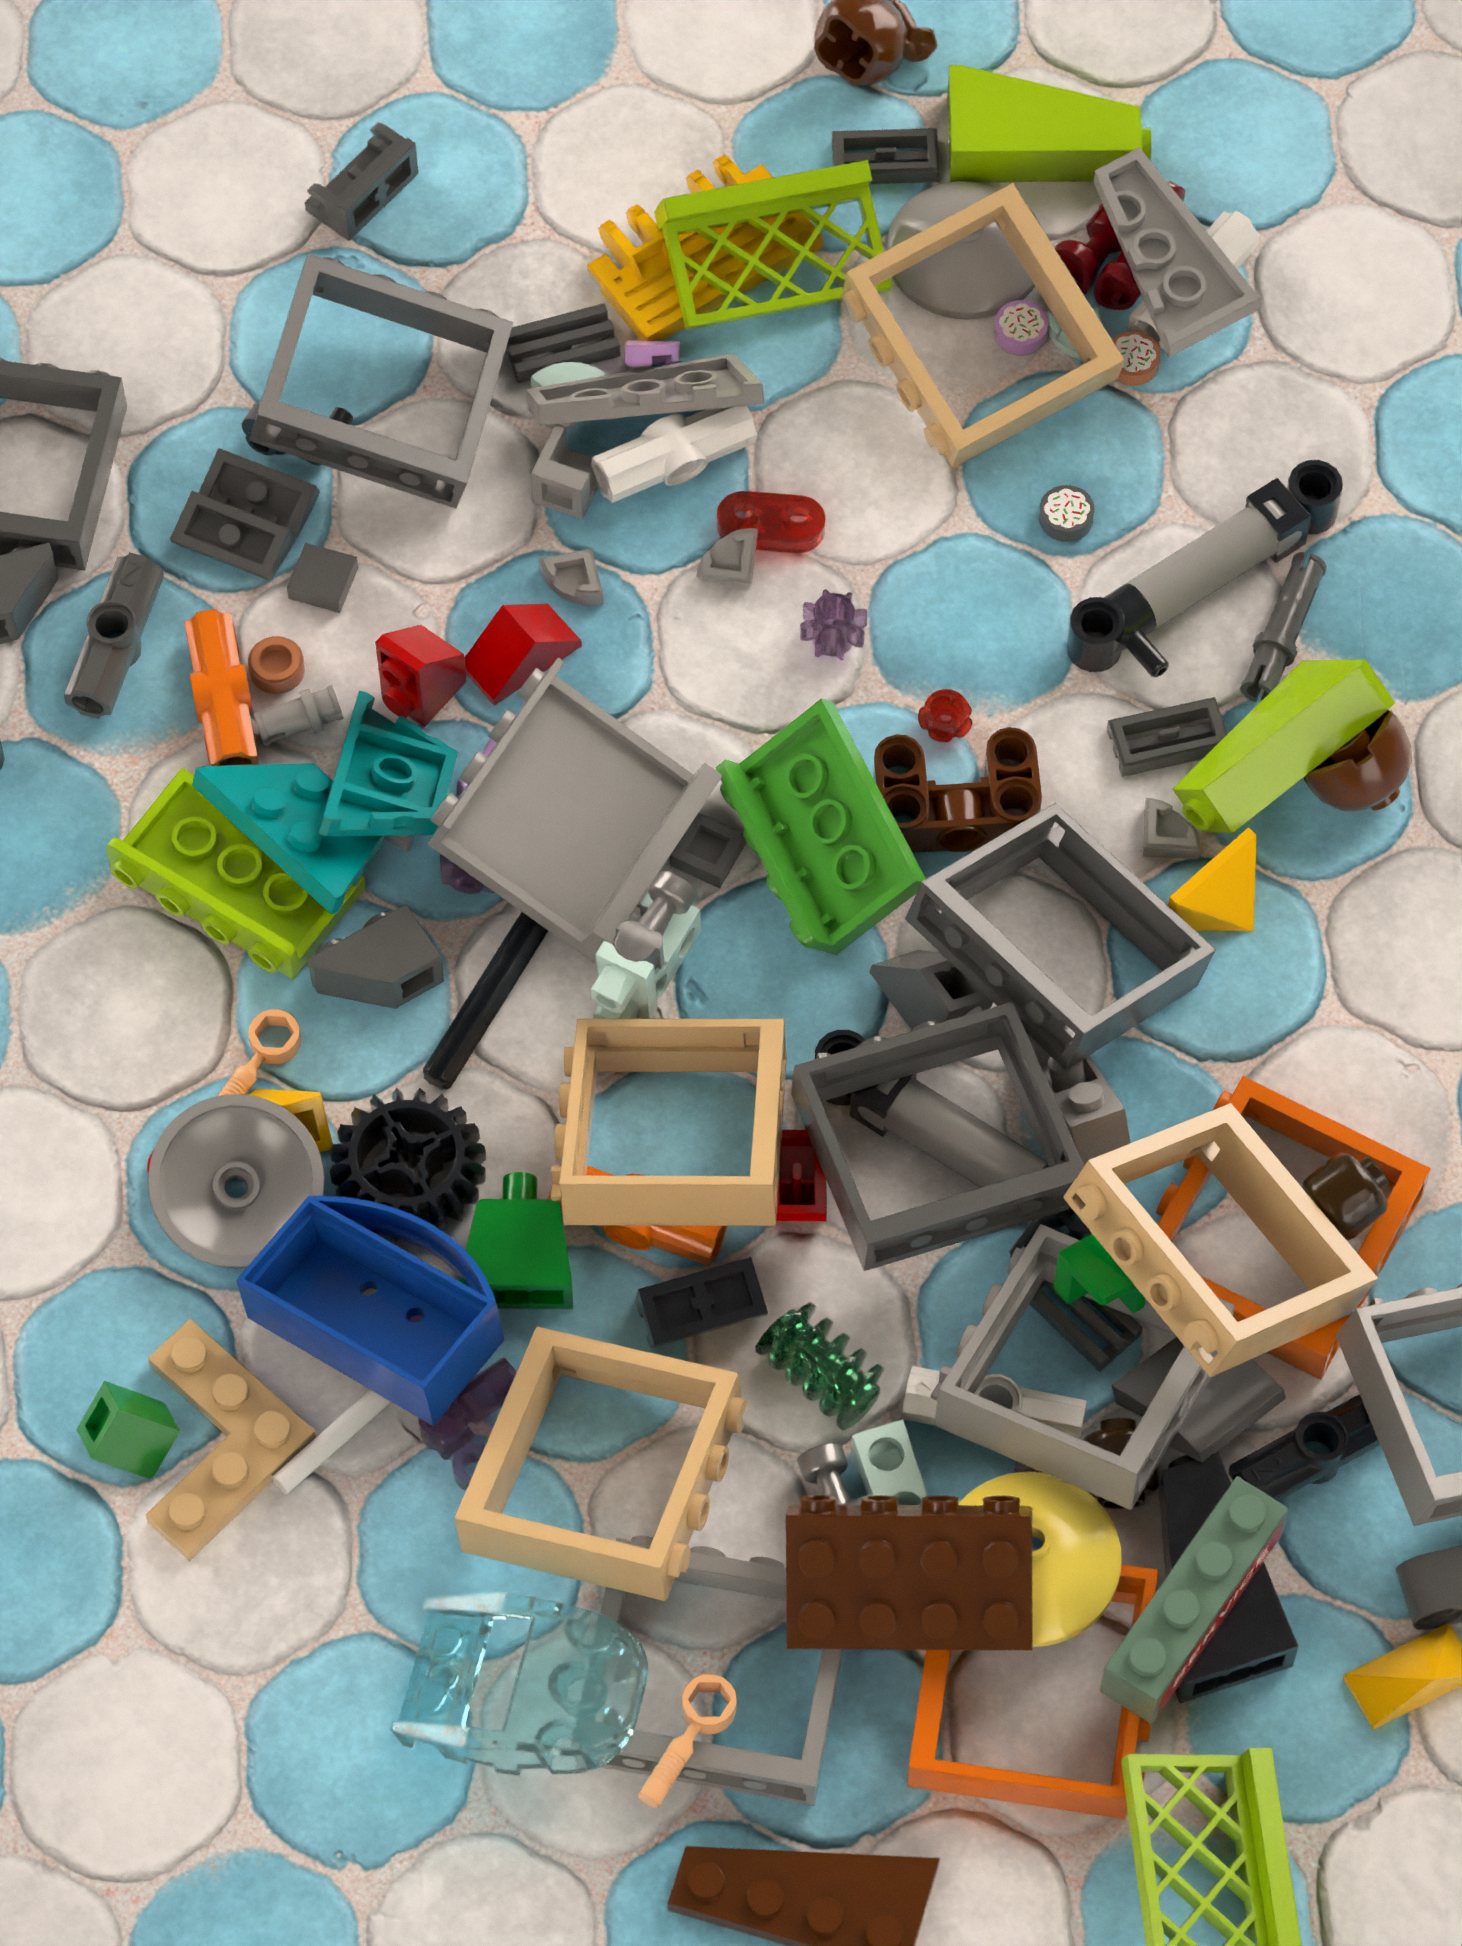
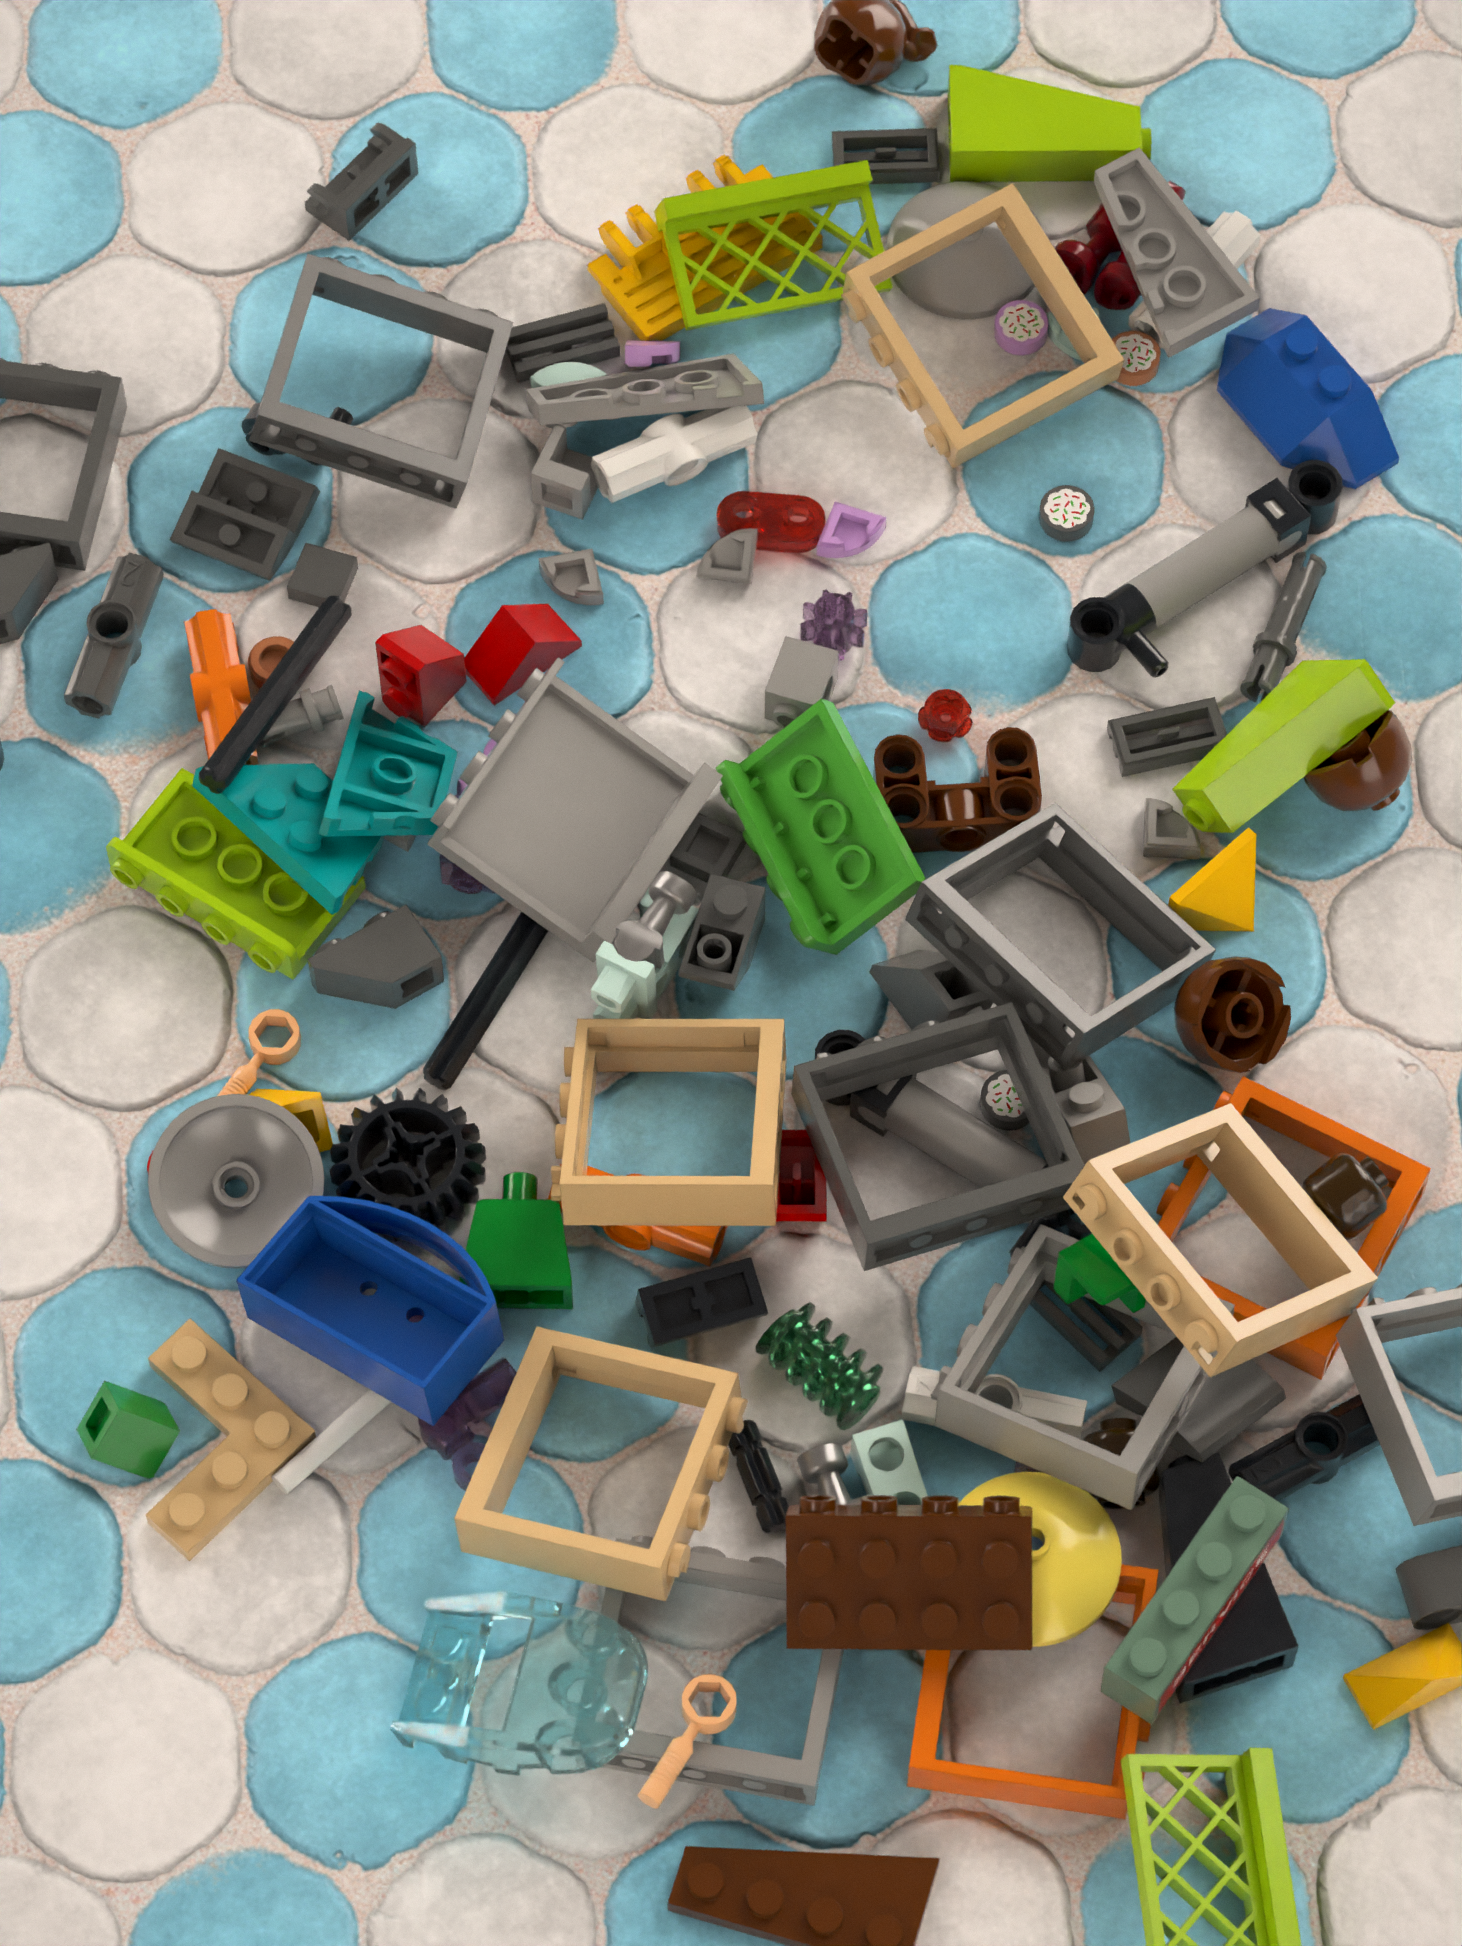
none -> black axle [199,595,352,794]
none -> dark grey slope [679,874,765,991]
none -> black axle [728,1420,789,1534]
none -> light grey brick [765,636,839,728]
none -> lavender tile [816,502,886,558]
none -> tile [980,1070,1030,1130]
none -> reddish brown cylinder [1174,956,1291,1073]
none -> blue wedge [1216,308,1399,489]

